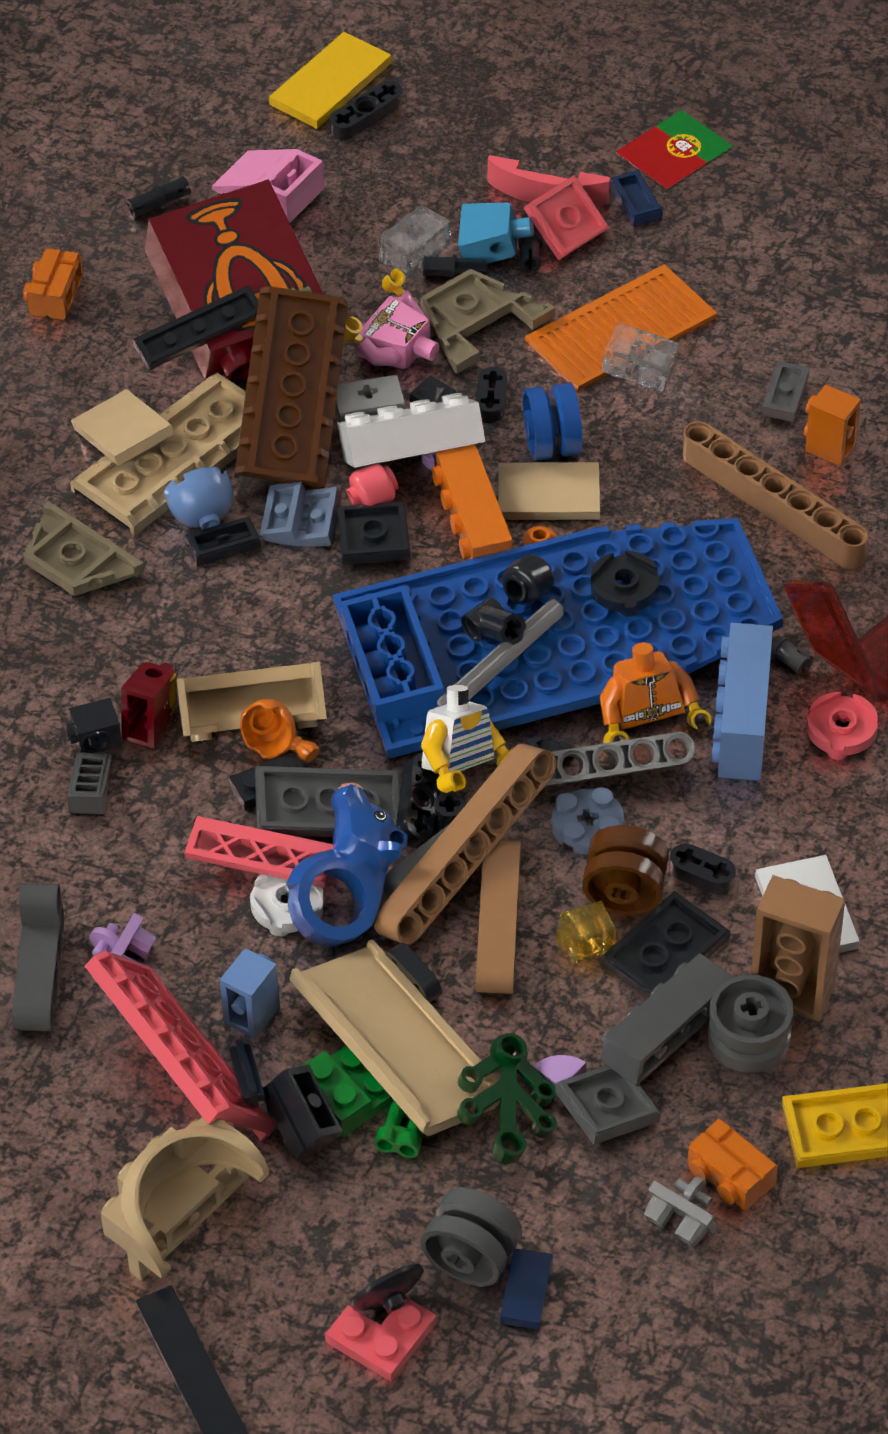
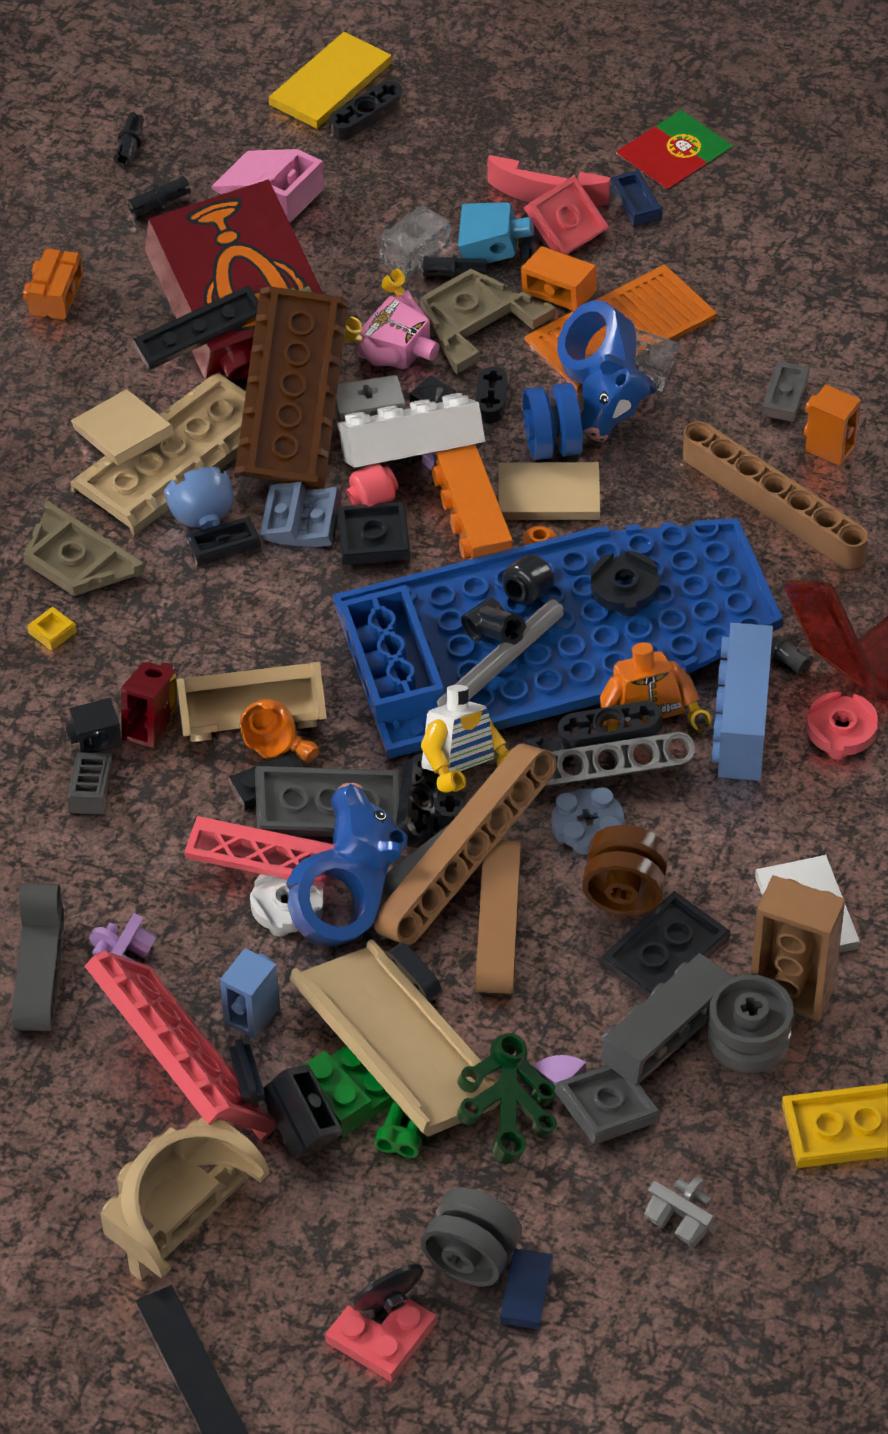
clear yellow brick [555,901,615,963] -> none
black beam [669,844,736,894] -> none
orange brick [687,1118,778,1211] -> none
none -> yellow tile [27,606,77,651]
none -> black axle [114,112,144,167]
none -> orange brick [521,246,597,311]
none -> blue animal [557,300,656,442]
none -> black beam [558,701,663,749]

